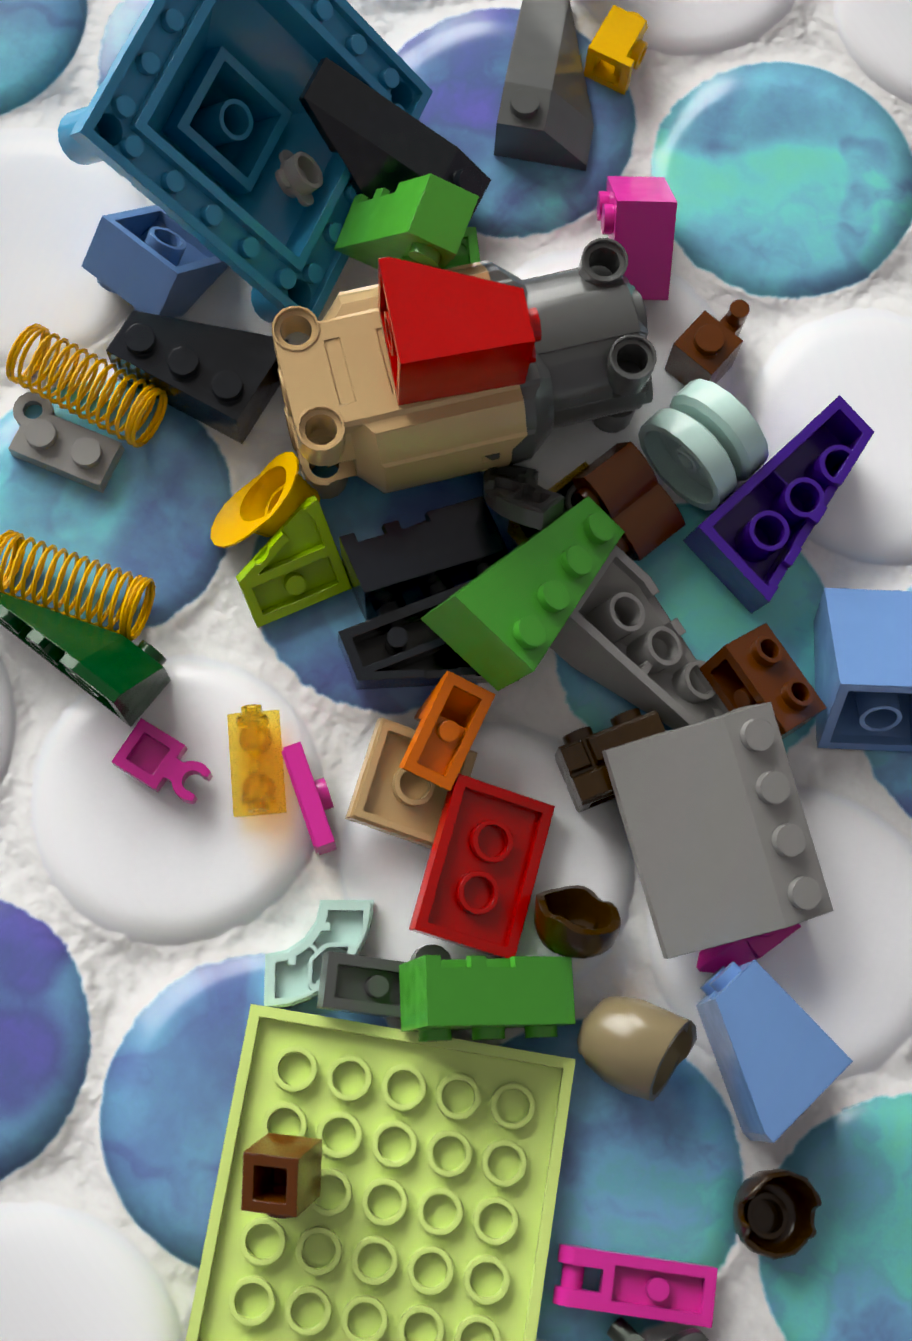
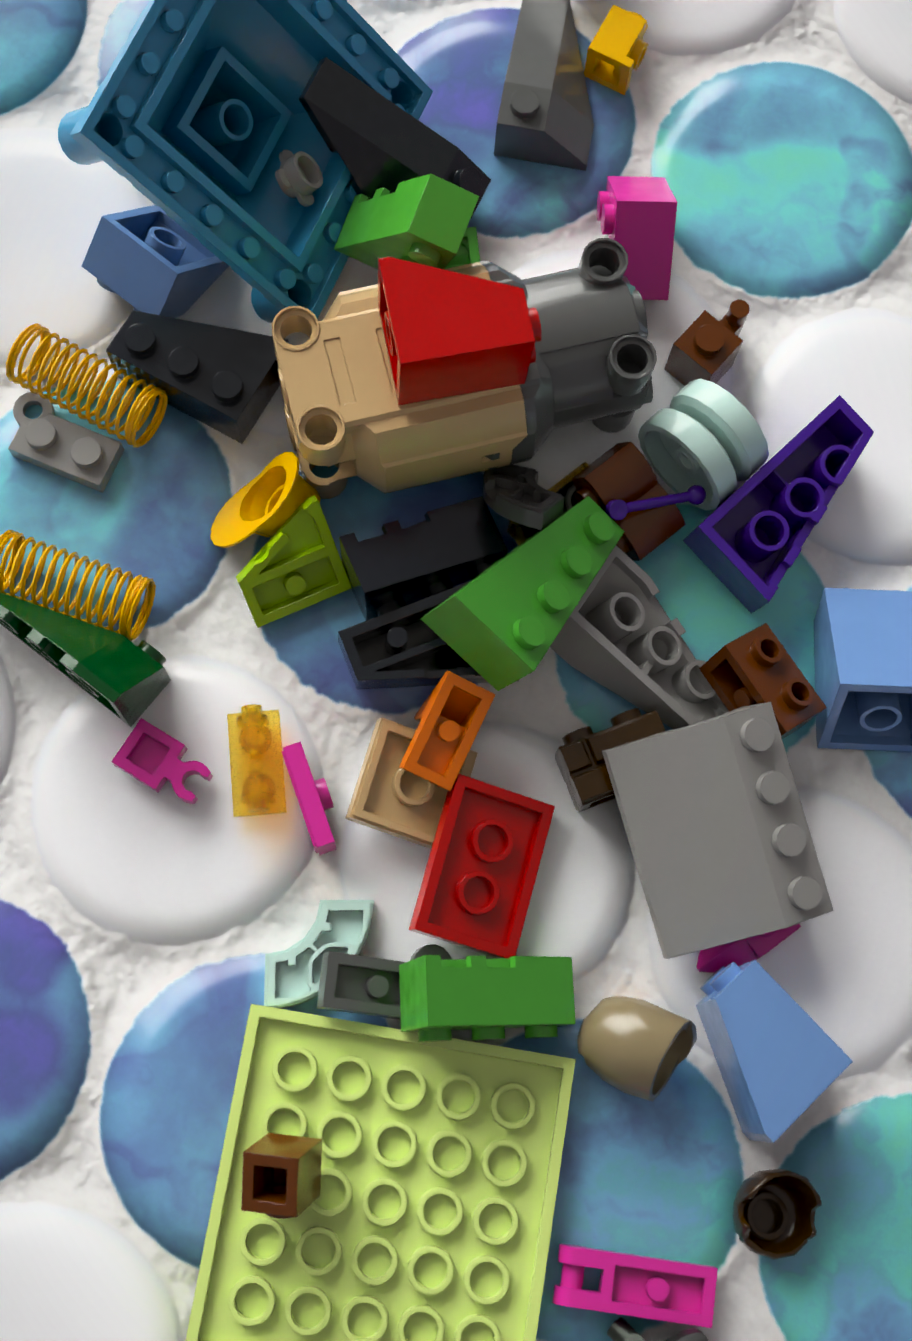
dark brown helmet [534,885,621,959] -> none
none -> dark purple hinge [605,485,706,520]

